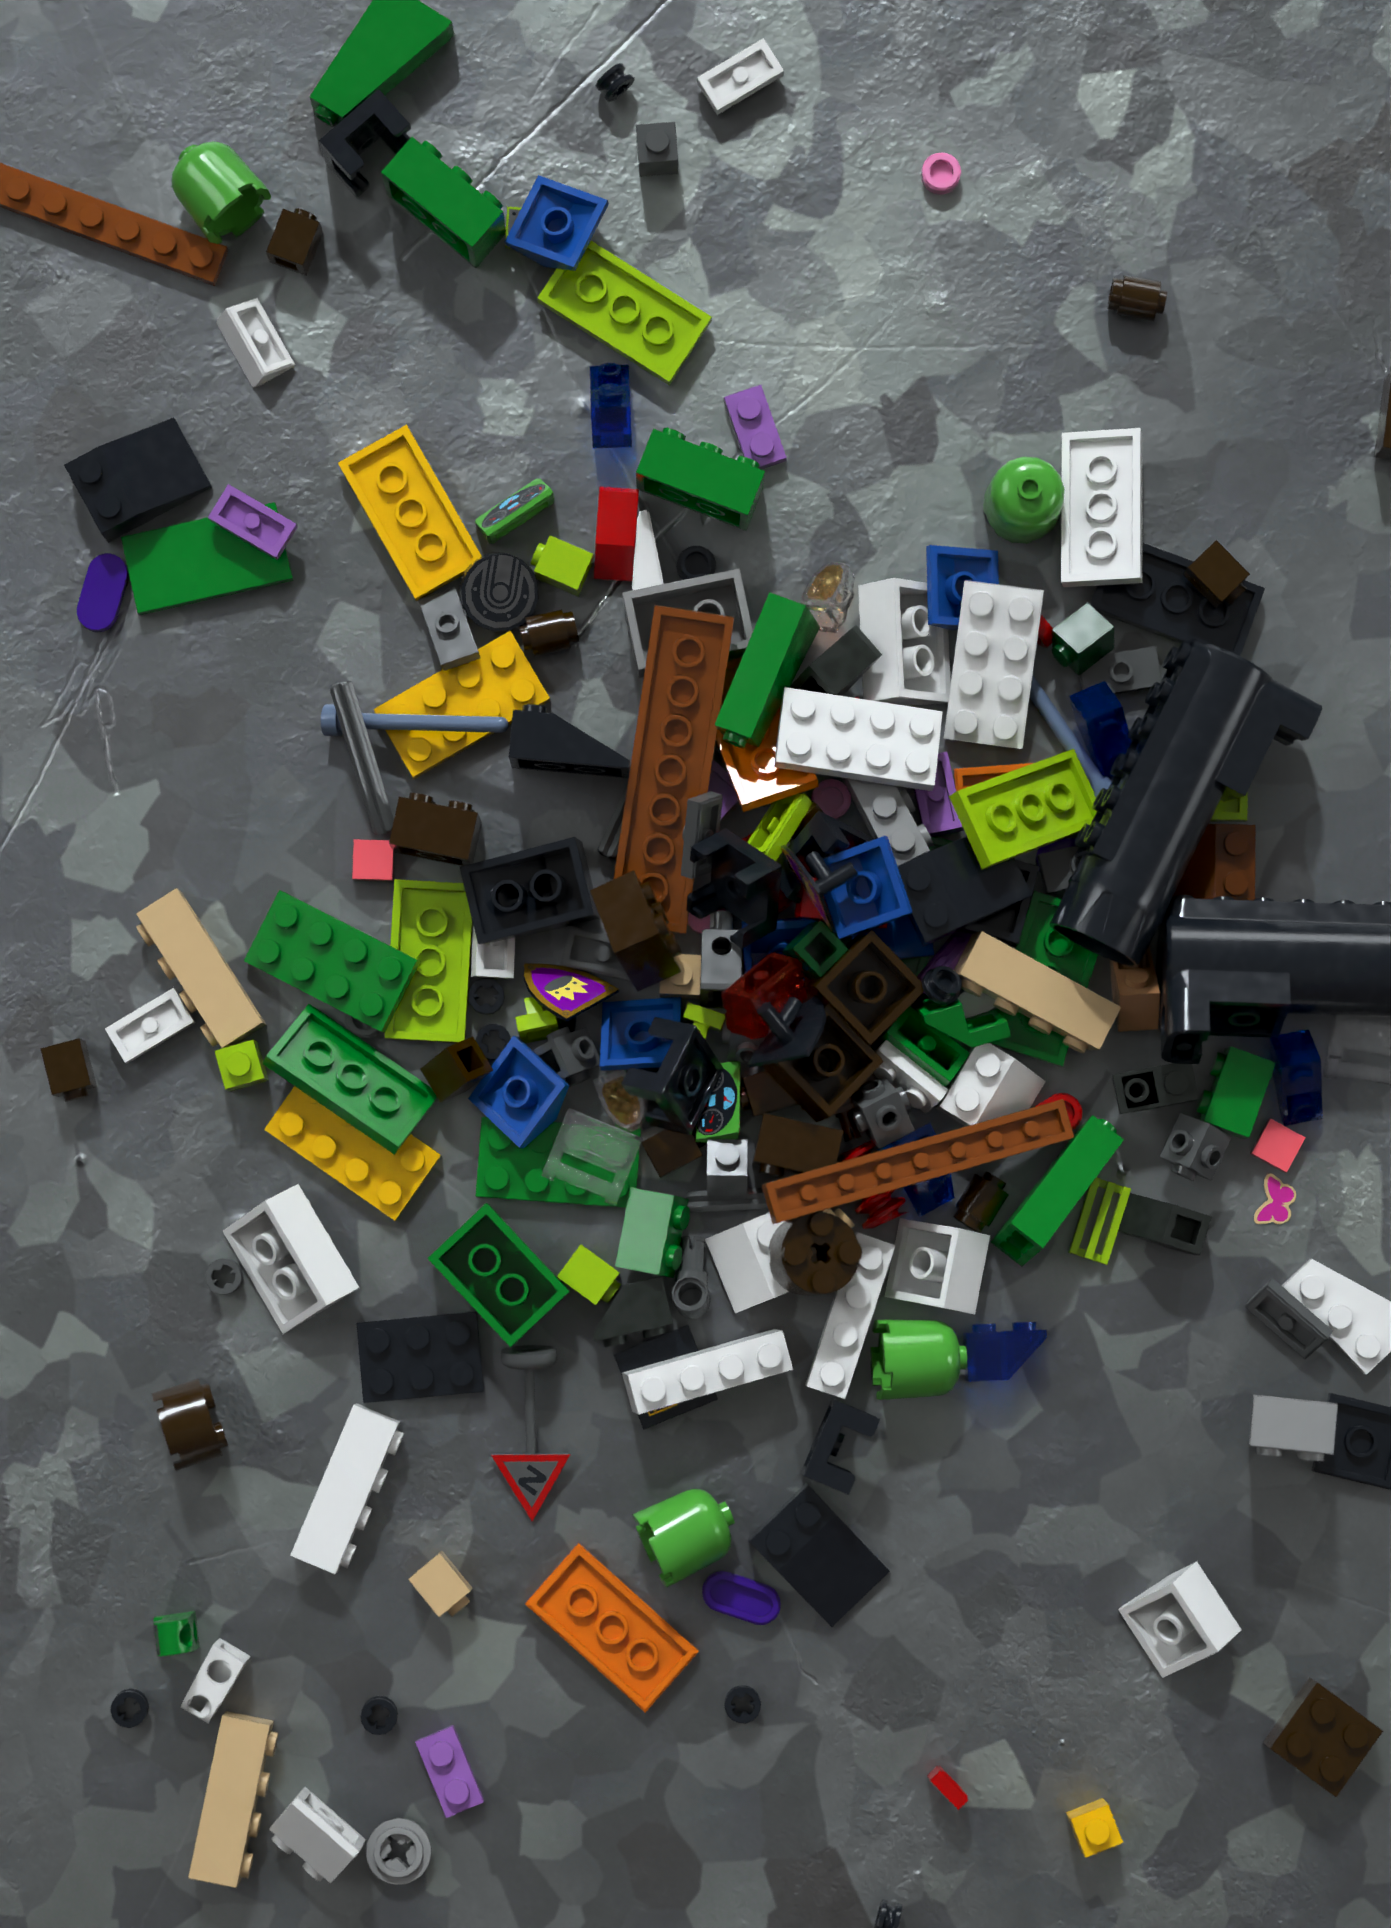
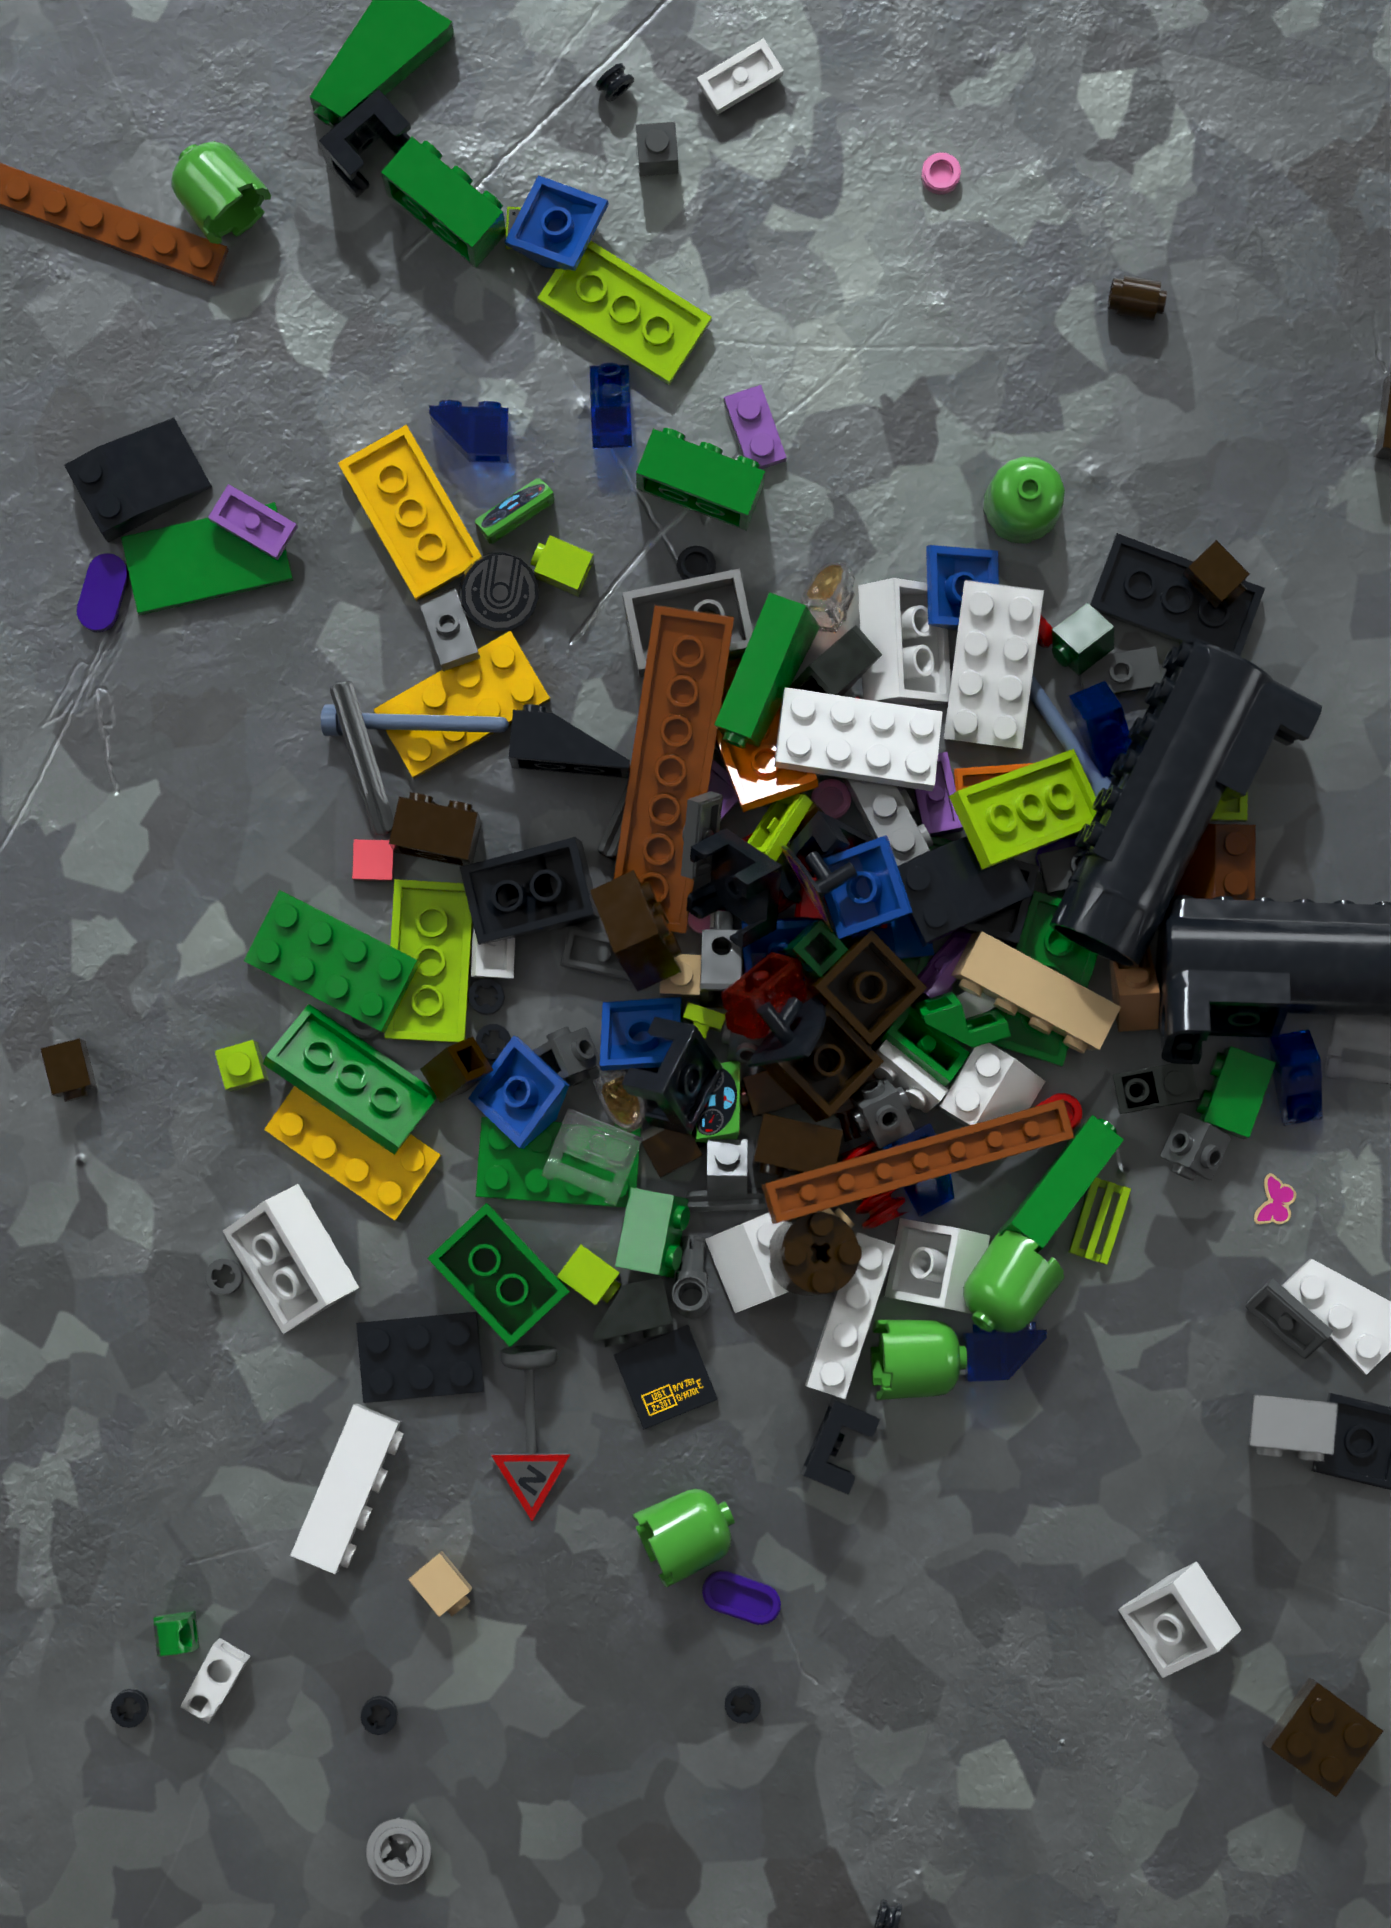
white plate [105,988,196,1064] -> none
tan brick [136,888,266,1048] -> none
dark brown brick [151,1378,228,1471] -> none
tan brick [188,1711,279,1888] -> none
white slope [216,298,295,388] -> none
dark brown brick [266,208,323,276] -> none
white slope [269,1787,366,1883] -> none
medium lavender plate [415,1725,484,1818] -> none
lime tile [515,997,559,1044] -> none
dark brown brick [519,609,579,656] -> none
shield [524,963,619,1032] -> none
orange tile [525,1543,699,1712] -> none
red slope [594,487,639,581] -> none
white brick [622,1329,793,1414] -> none
white slope [632,510,664,590] -> none
black slope [748,1483,890,1627] -> none
black plate [922,966,962,1005] -> none
red tile [927,1766,968,1810] -> none
dark brown brick [953,1171,1009,1233] -> none
white plate [1061,428,1142,587] -> none
yellow brick [1066,1798,1123,1858] -> none
pearl dark grey slope [1118,1193,1212,1256] -> none
coral tile [1250,1118,1306,1173] -> none
none -> clear blue slope [429,400,510,463]
none -> bright green cylinder [963,1230,1065,1333]

